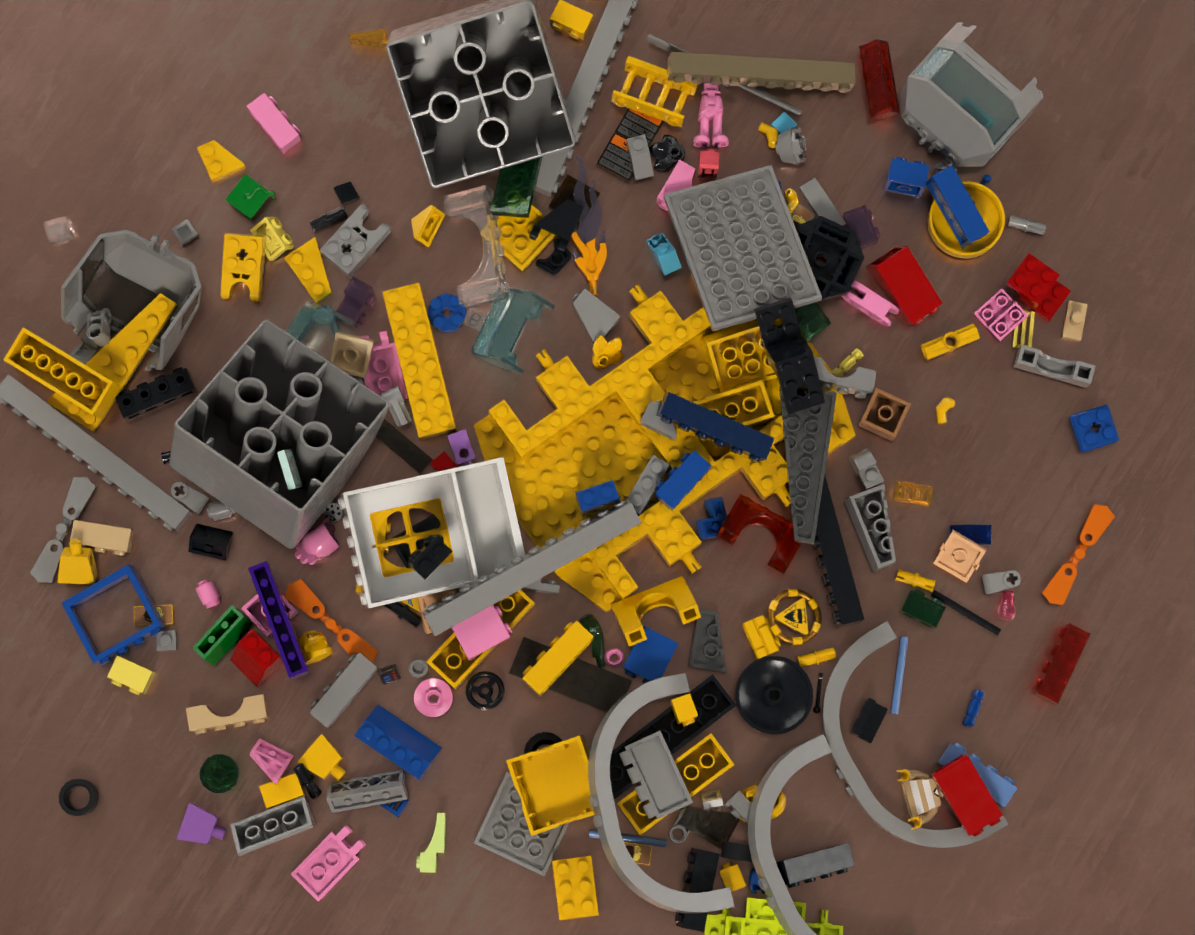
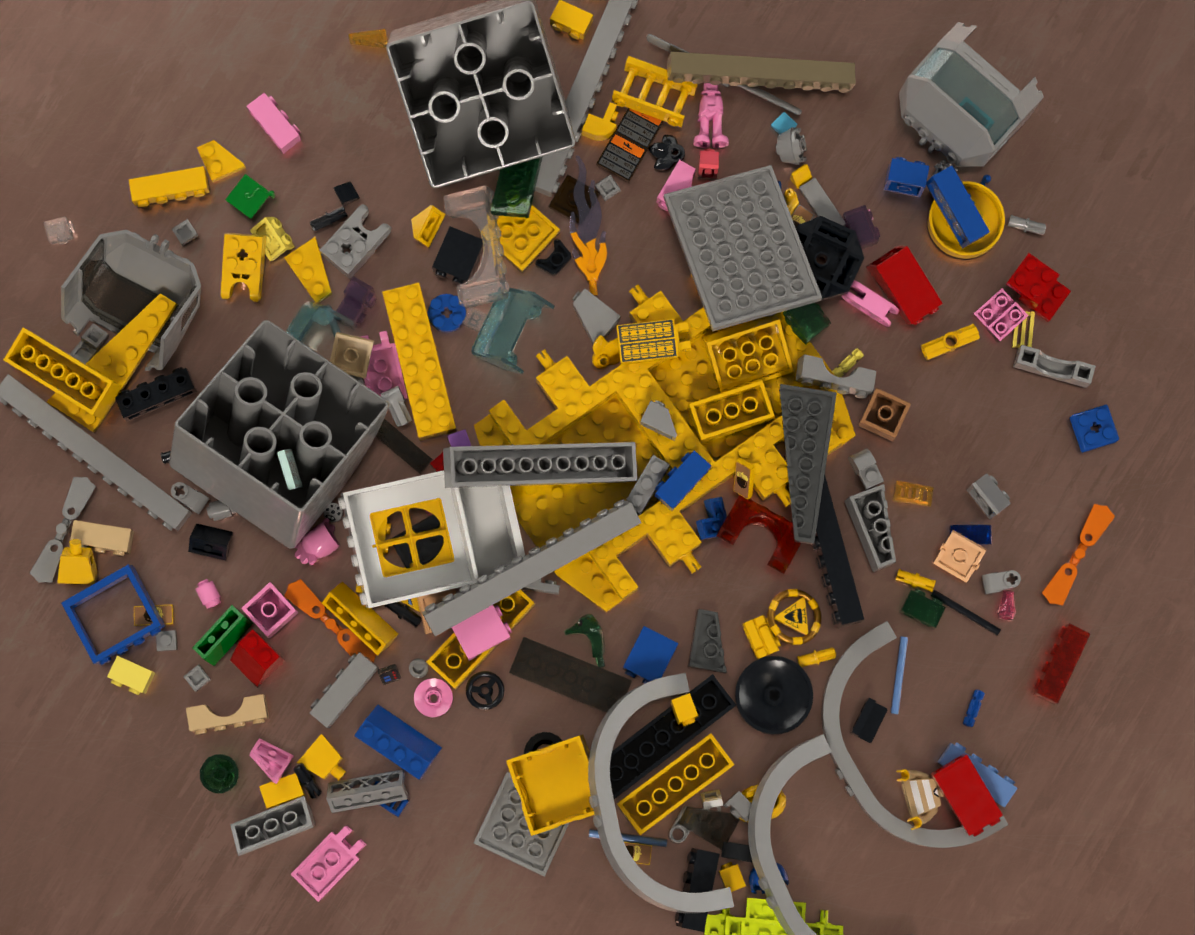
black tyre [59,779,98,816] -> none
light grey piece [86,308,112,347] -> none
medium lavender torso [176,803,227,844] -> none
dark purple brick [248,561,310,679] -> none
yellow helmet [298,630,333,664] -> none
black bracket [408,534,453,580] -> none
yellowish green slope [416,813,446,873] -> none
yellow brick [522,620,594,697] -> none
black flag [529,199,584,253] -> none
yellow brick [552,856,599,920] -> none
blue brick [576,480,619,517] -> none
bright pink plate [605,648,624,667] -> none
yellow arch [611,576,701,647] -> none
light grey hinge [619,731,693,819] -> none
light grey slope [626,134,654,180] -> none
medium azure slope [646,233,682,275] -> none
dark blue brick [656,392,775,463] -> none
black bracket [754,297,825,414] -> none
yellow arm [758,122,779,148] -> none
brick [776,843,855,888] -> none
black hinge [813,673,823,713] -> none
clear red brick [859,39,900,120] -> none
yellow arm [936,397,955,424] -> none
tan tile [1061,300,1088,342] -> none
none -> yellow brick [128,166,210,207]
none -> light grey tile [183,664,211,692]
none -> yellow brick [322,581,398,656]
none -> black brick [432,226,485,286]
none -> light grey brick [443,442,637,488]
none -> yellow brick [582,102,619,141]
none -> light grey tile [595,175,621,201]
none -> yellow tile [616,319,691,364]
none -> tile [733,458,755,499]
none -> yellow slope [790,164,812,189]
none -> light grey slope [966,474,1011,520]

